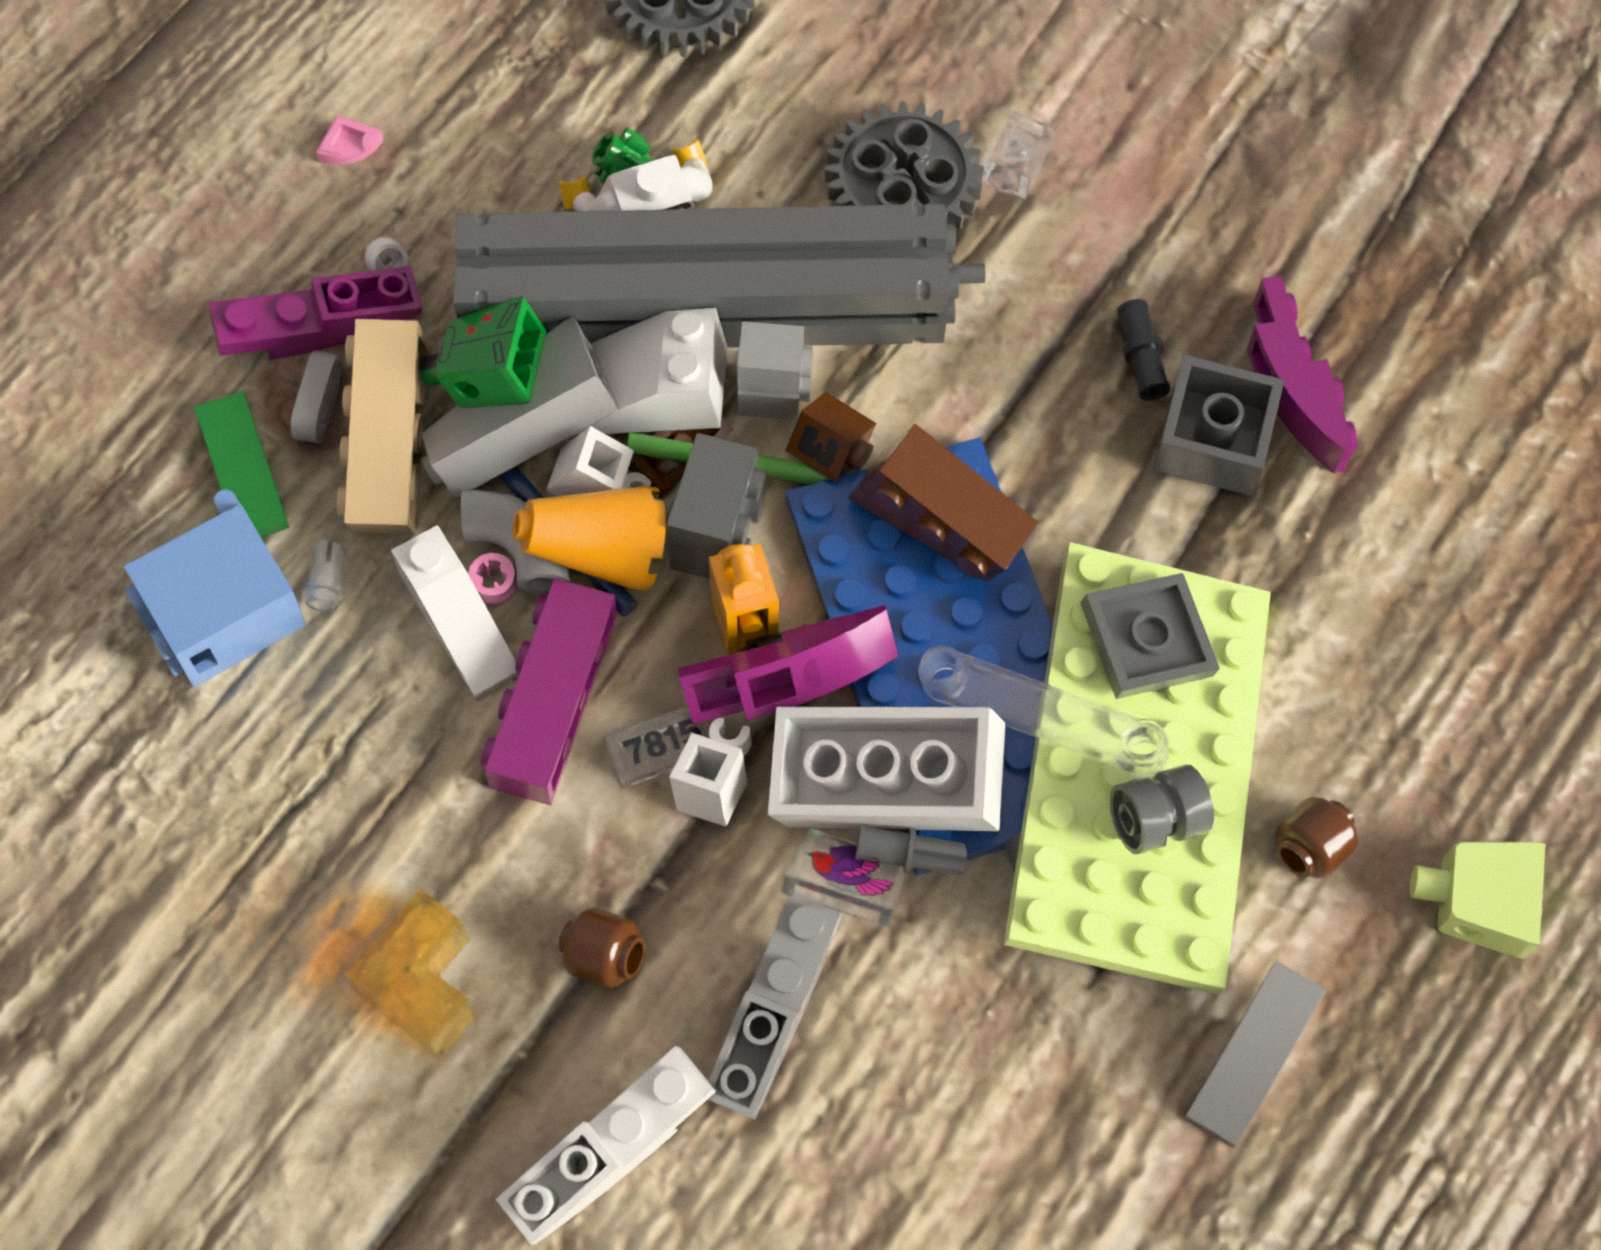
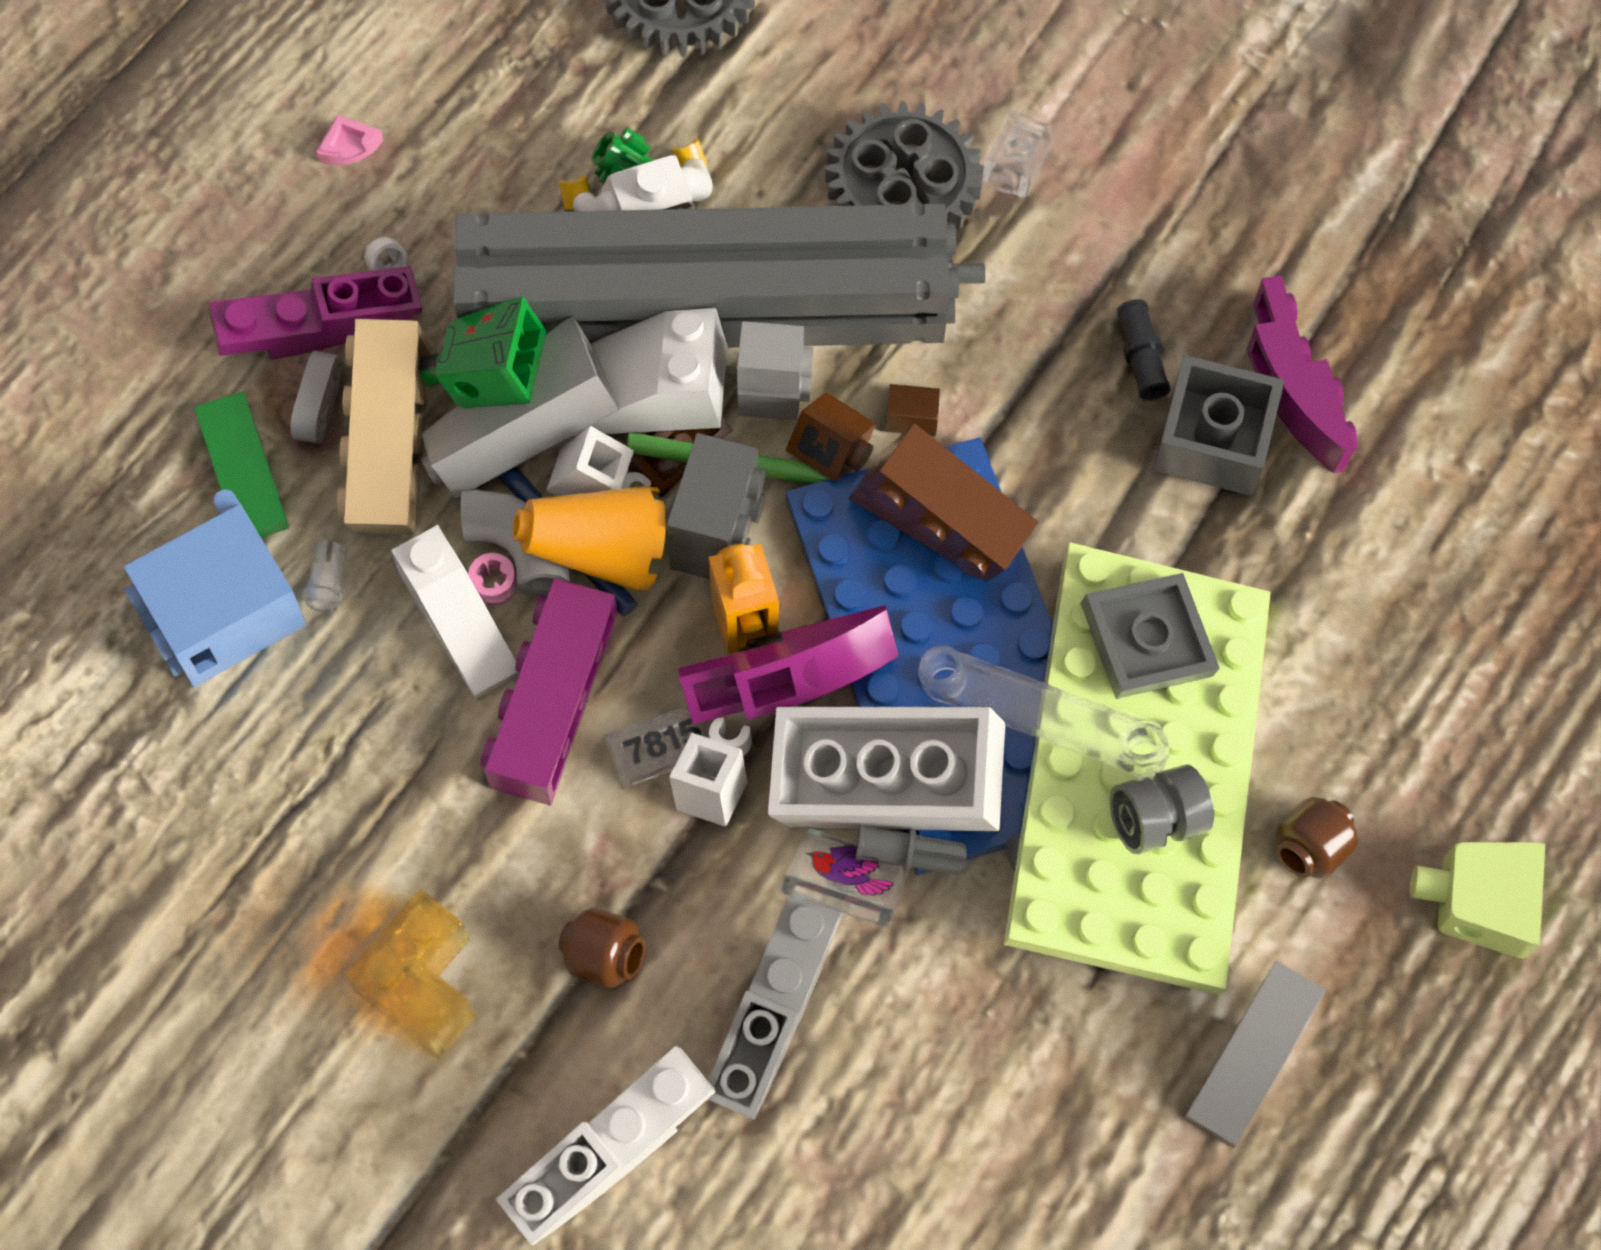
none -> reddish brown slope [885,384,940,437]

